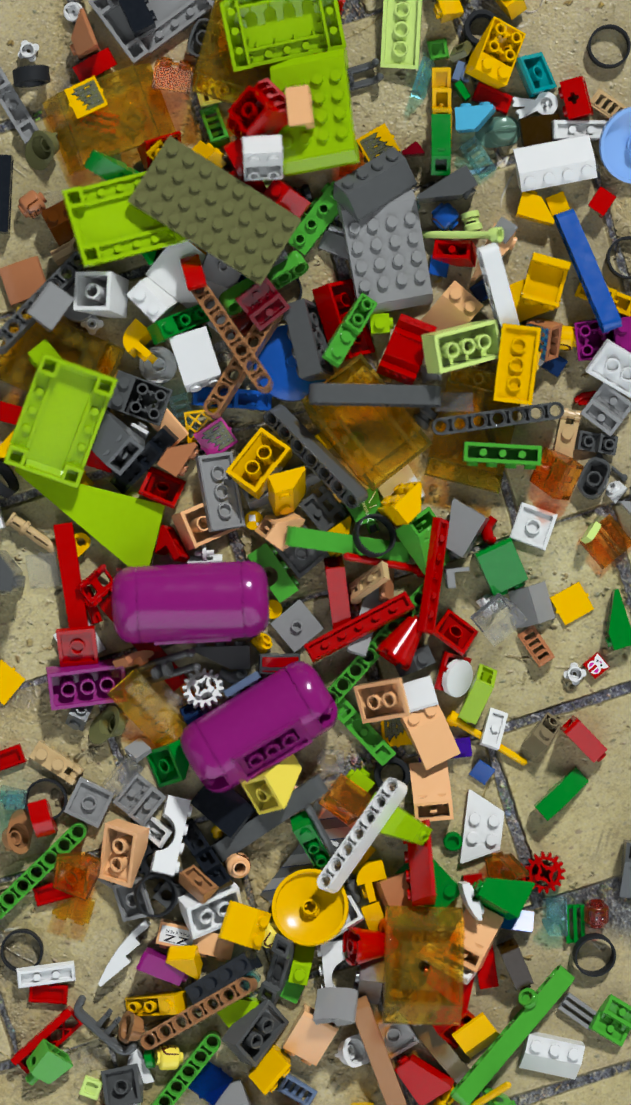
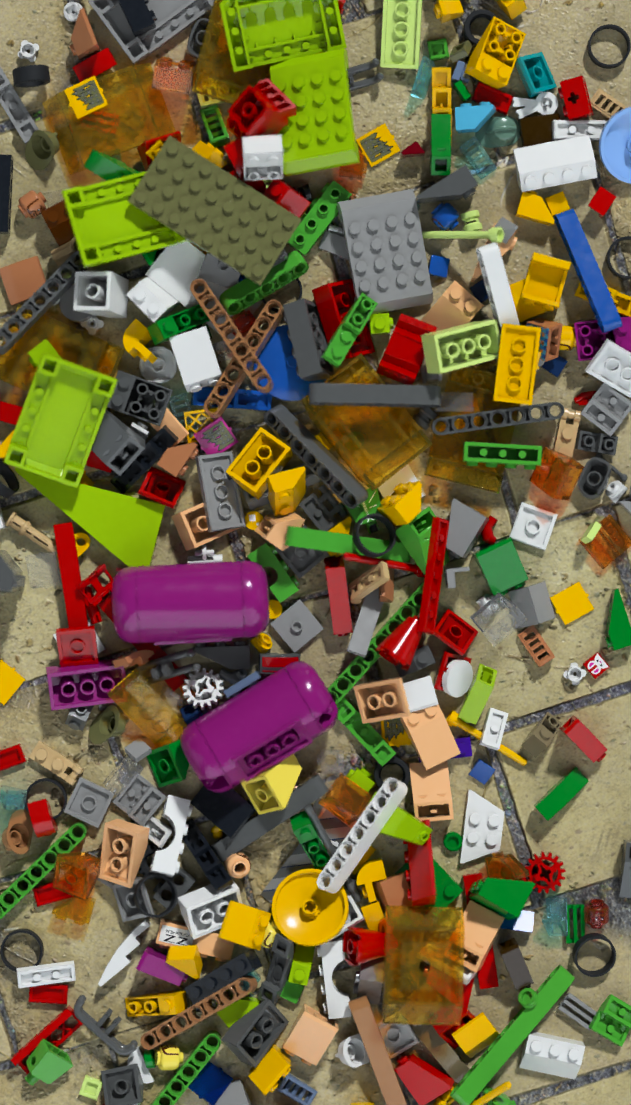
light grey slope [27,281,74,333] -> none
medium nougat piece [118,1011,146,1044] -> none
red slope [155,525,190,563] -> none
medium nougat slope [179,865,219,904] -> none
red slope [180,254,207,291] -> none
dark red slope [235,276,291,331] -> none
light nougat panel [285,85,315,129] -> none
red tile [304,591,415,663] -> none
light grey slope [313,987,359,1026] -> none
dark grey slope [333,147,417,222] -> none
red slope [432,240,477,267] -> none
white slope [458,881,484,921] -> none

